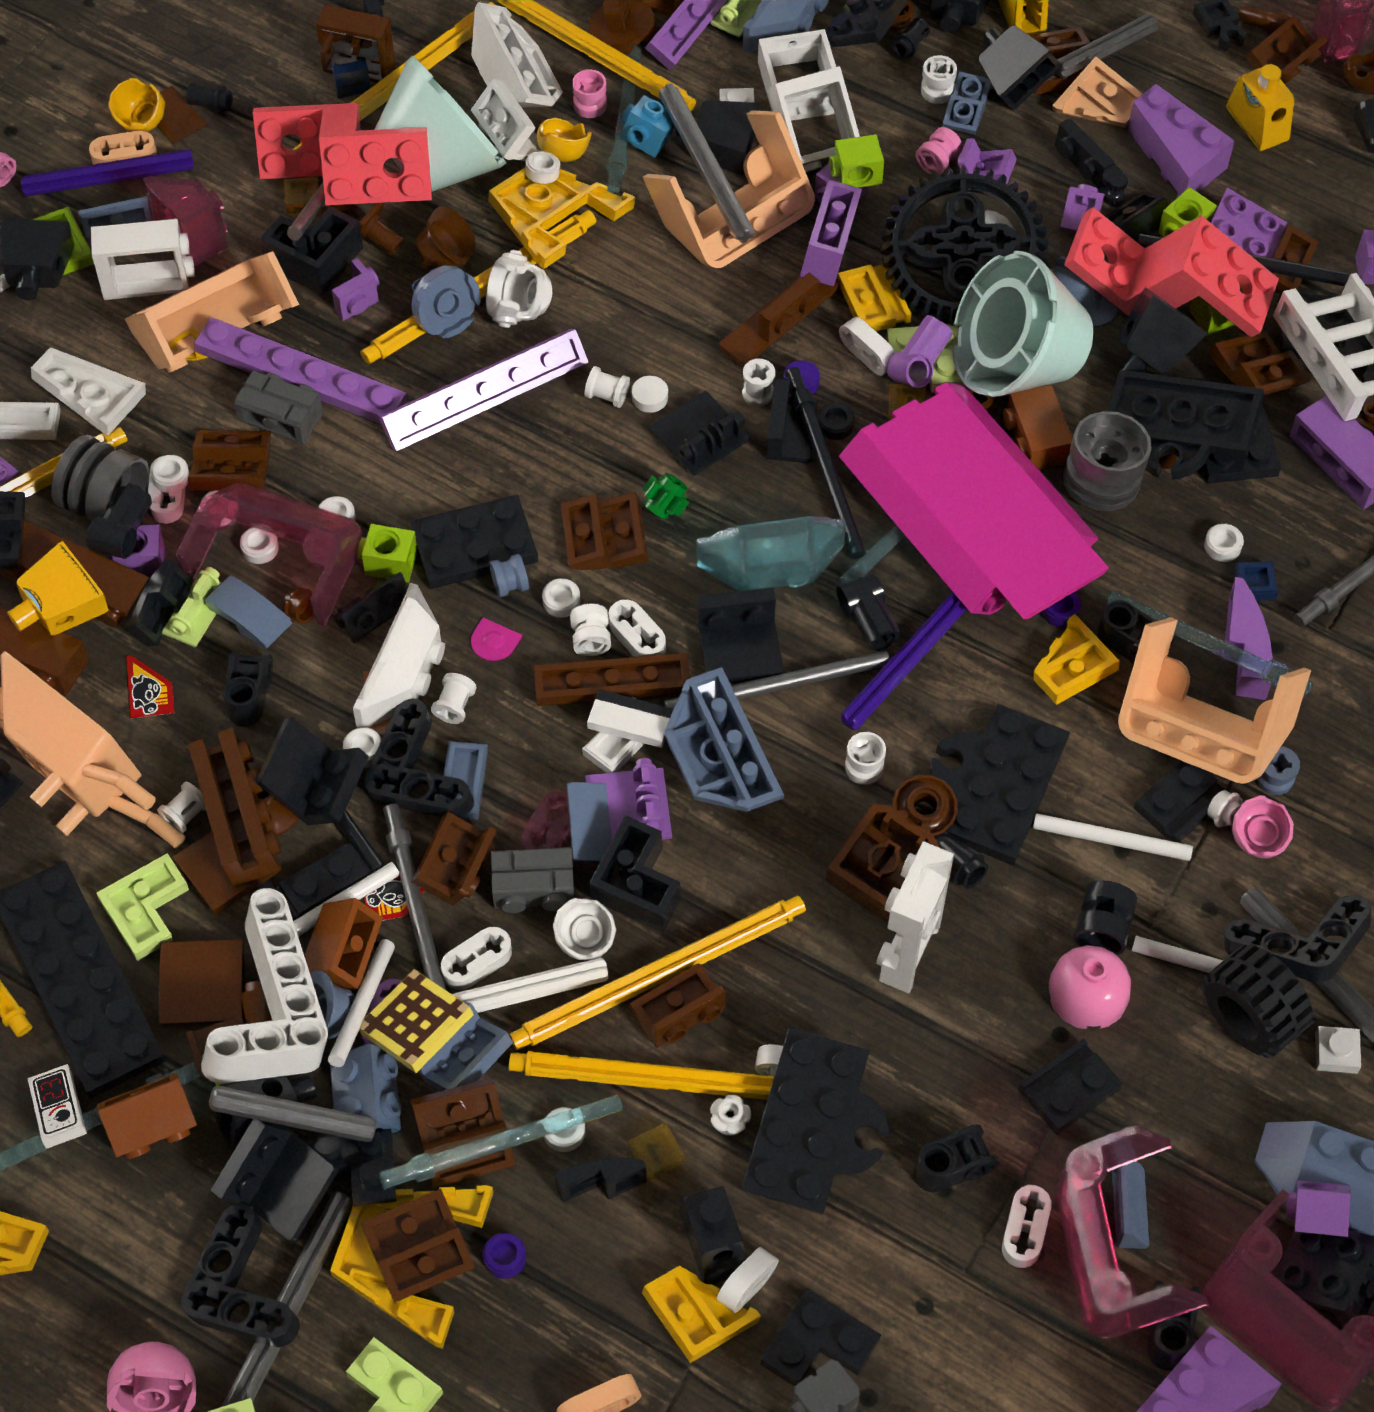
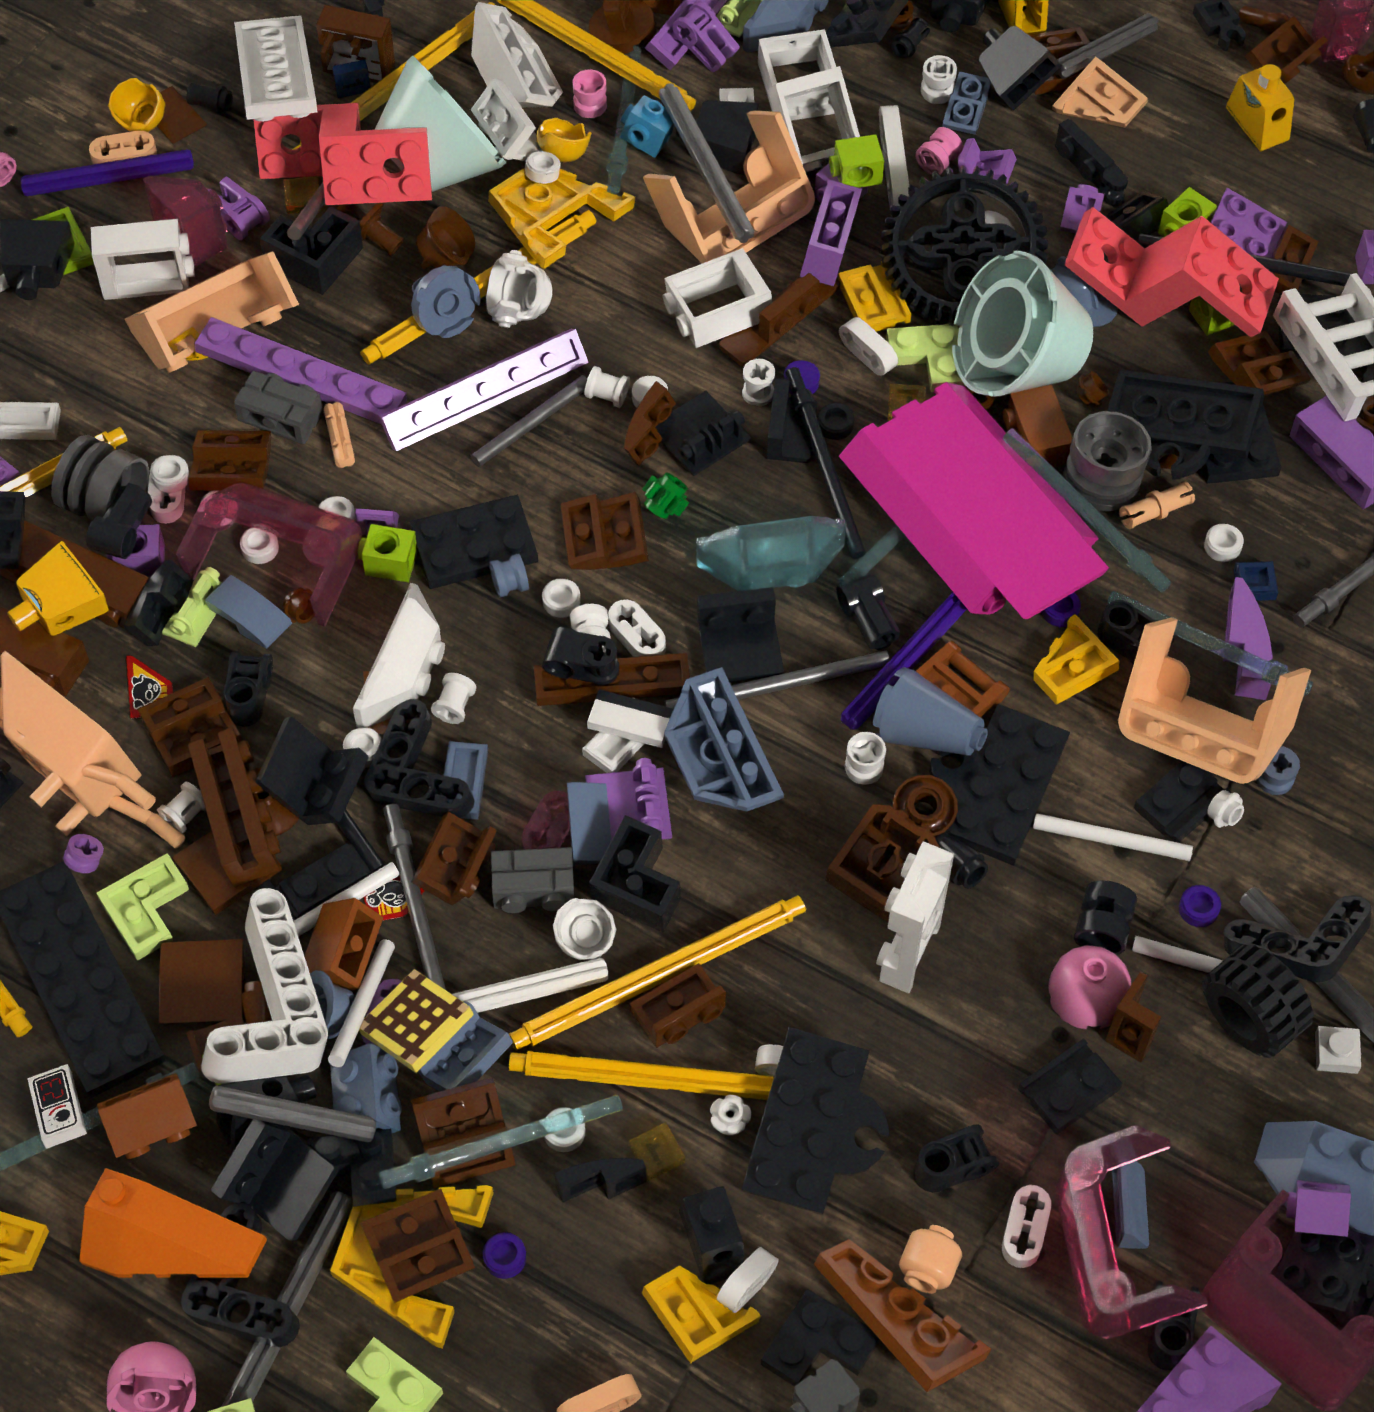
white wing [31,347,146,436] -> none
sand blue slope [78,196,154,237] -> none
medium lavender bracket [332,258,379,321] -> none
black hinge [333,572,408,644] -> none
white beam [441,927,512,990] -> none
dark pink piece [471,618,523,661] -> none
medium lavender piece [887,315,953,388] -> none
black torso [1118,287,1207,374] -> none
medium lavender wedge [1128,84,1234,198] -> none
bright pink hair [1232,795,1294,859] -> none
none -> medium lavender bush [63,834,104,873]
none -> orange wedge [79,1168,267,1278]
none -> reddish brown slope [138,677,242,778]
none -> medium lavender piece [202,176,270,240]
none -> white plate [234,15,317,122]
none -> light nougat axle [323,402,355,468]
none -> medium lavender slope [355,509,399,535]
none -> flat silver bar [471,375,587,467]
none -> black piece [542,627,620,685]
none -> reddish brown slope [624,381,676,466]
none -> white window [663,248,772,348]
none -> medium lavender piece [673,1,740,72]
none -> dark orange wing [814,1239,992,1392]
none -> sand blue cone [873,667,988,755]
none -> white beam [879,105,910,217]
none -> light nougat head [899,1225,962,1294]
none -> dark orange plate [916,641,1010,717]
none -> clear light blue bar [1002,428,1172,593]
none -> reddish brown plate [1076,371,1108,406]
none -> reddish brown panel [1105,971,1161,1062]
none -> light nougat pin [1119,481,1195,529]
none -> dark purple tile [1179,885,1221,927]

